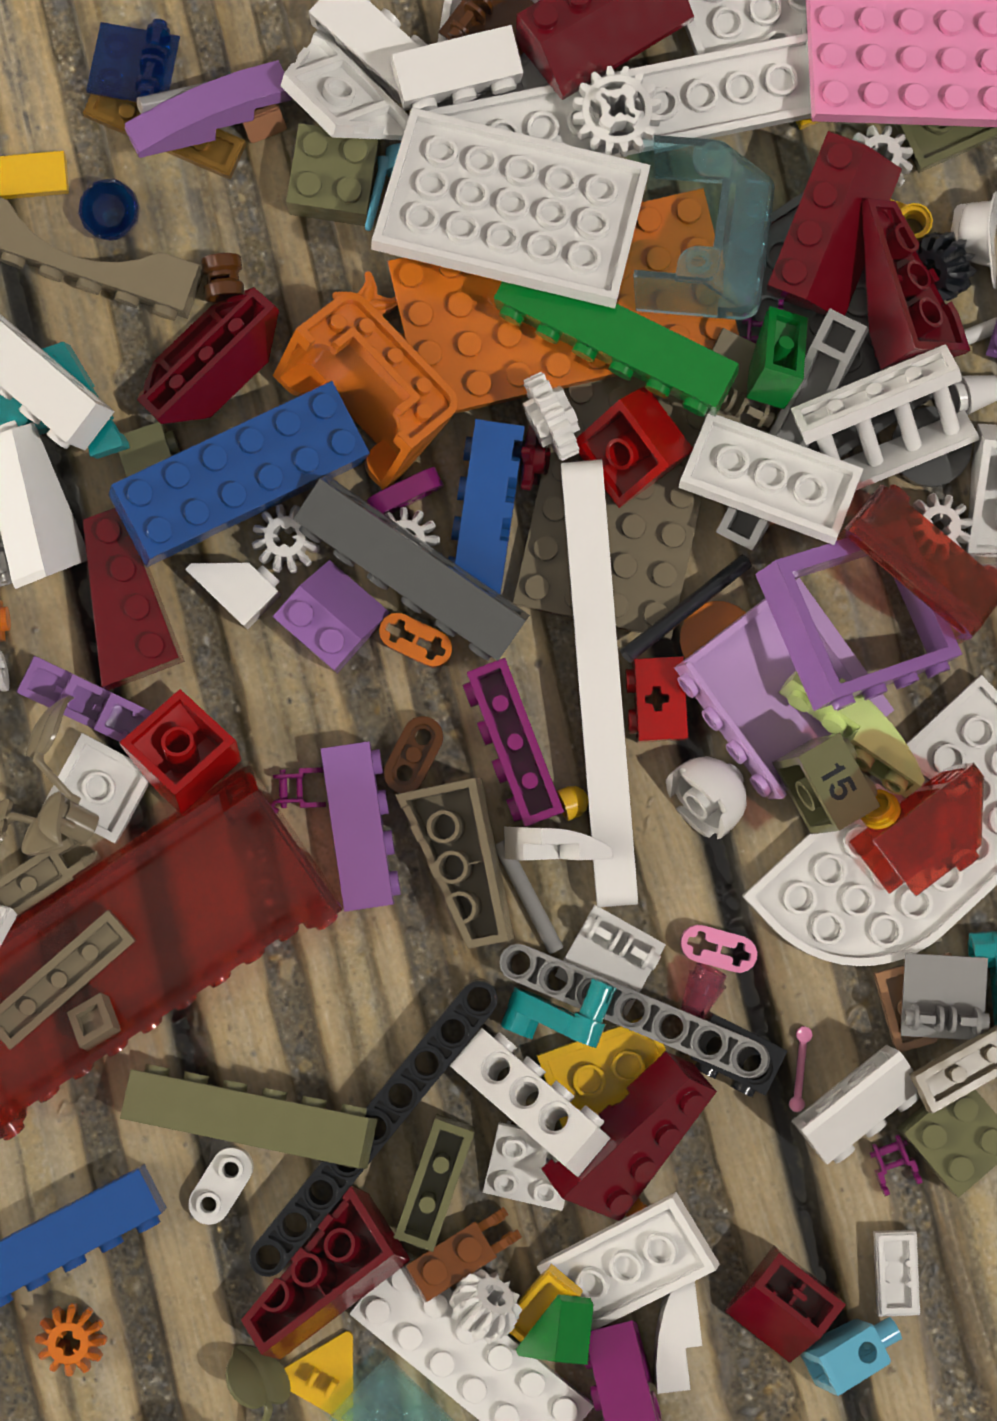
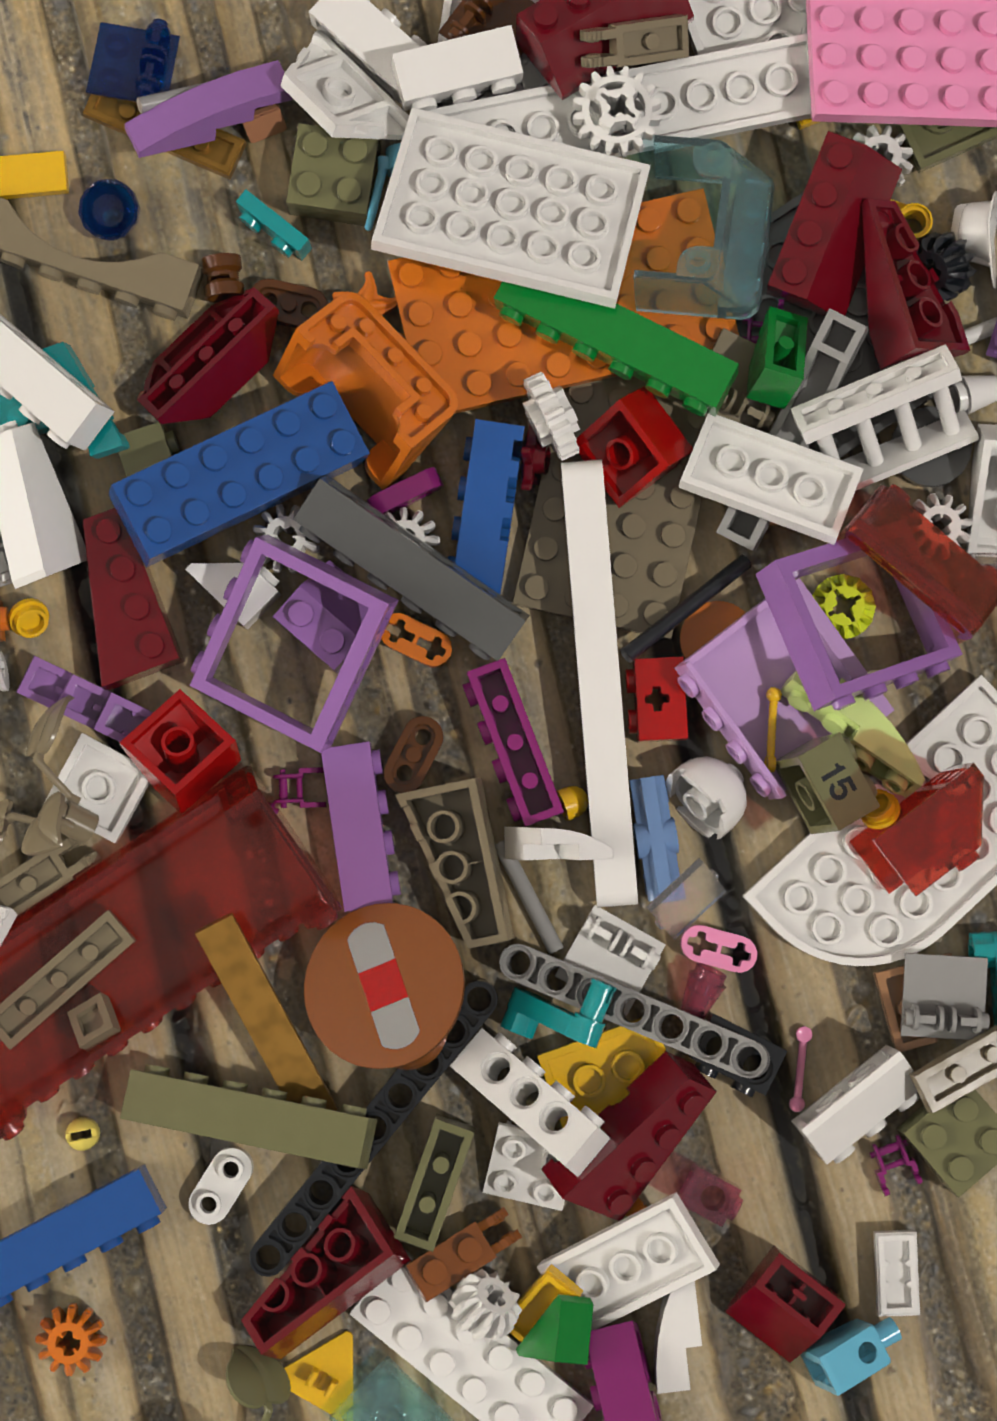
none -> yellow plate [8,598,49,638]
none -> light yellow hinge [65,1117,100,1151]
none -> medium lavender window [190,534,399,753]
none -> pearl gold tile [195,912,339,1111]
none -> teal plate [236,189,312,261]
none -> reddish brown plate [253,279,328,328]
none -> dark orange piece [304,903,465,1070]
none -> dark tan hinge [580,14,689,68]
none -> medium blue piece [629,775,683,902]
none -> clear piece [646,858,726,940]
none -> clear pink brick [677,1162,743,1227]
none -> yellow hinge [764,687,782,773]
none -> neon yellow gear [812,574,876,639]

